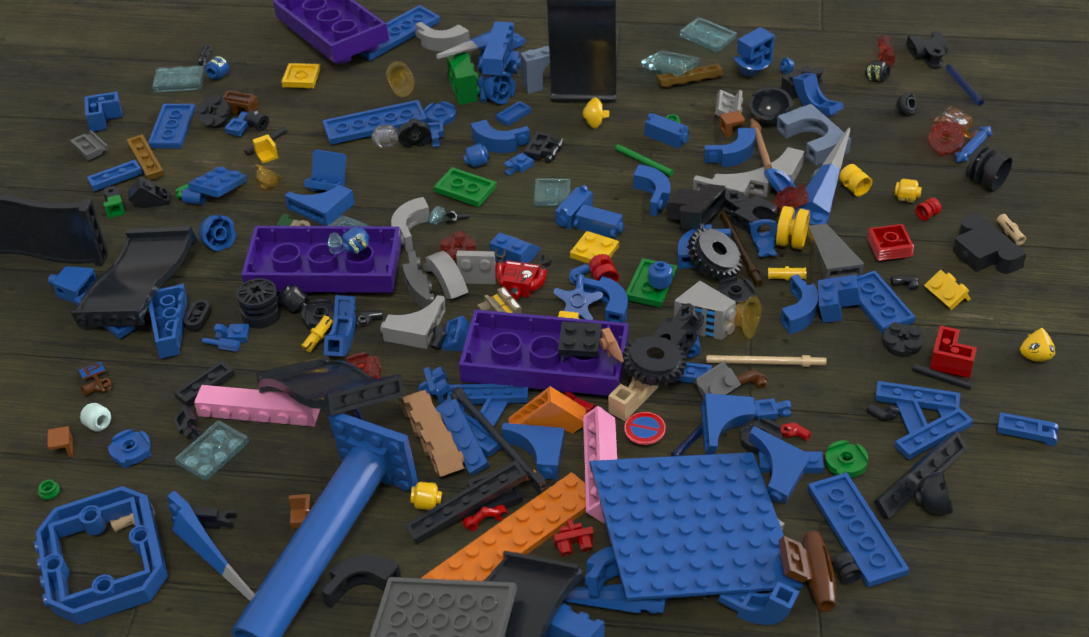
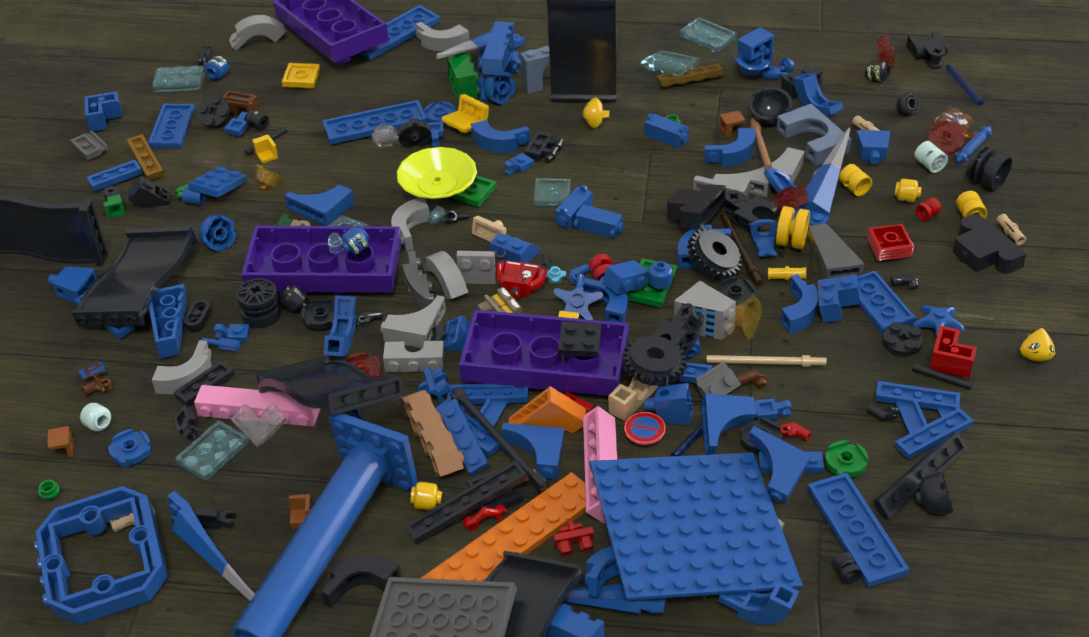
yellow pin [301,315,333,353] -> none
blue bracket [304,150,346,191] -> none
clear yellow piece [386,61,415,97] -> none
clear red plate [440,231,476,260] -> none
blue head [463,143,490,168] -> none
blue tile [496,101,531,126] -> none
yellow plate [570,231,619,264] -> none
nougat plate [599,328,624,362] -> none
green bar [615,144,674,176] -> none
blue arch [633,164,670,217] -> none
light grey bracket [715,90,743,117] -> none
reddish brown plate [778,531,836,612] -> none
yellow bracket [924,270,971,310] -> none
blue plate [997,412,1059,446] -> none
none -> light grey arch [152,340,212,394]
none -> light grey arch [229,15,286,51]
none -> clear plate [230,403,288,447]
none -> light grey arch [383,341,445,372]
none -> neon yellow dish [397,147,477,199]
none -> yellow bracket [442,94,489,133]
none -> tan tile [472,215,507,242]
none -> medium azure plate [546,266,566,284]
none -> blue brick [602,260,648,294]
none -> blue torso [644,383,694,425]
none -> blue hand [759,65,789,80]
none -> tan pin [852,115,881,131]
none -> blue torso [855,130,890,165]
none -> blue animal [913,305,965,339]
none -> light aqua wheel [914,141,948,173]
none -> yellow wheel [956,191,987,219]

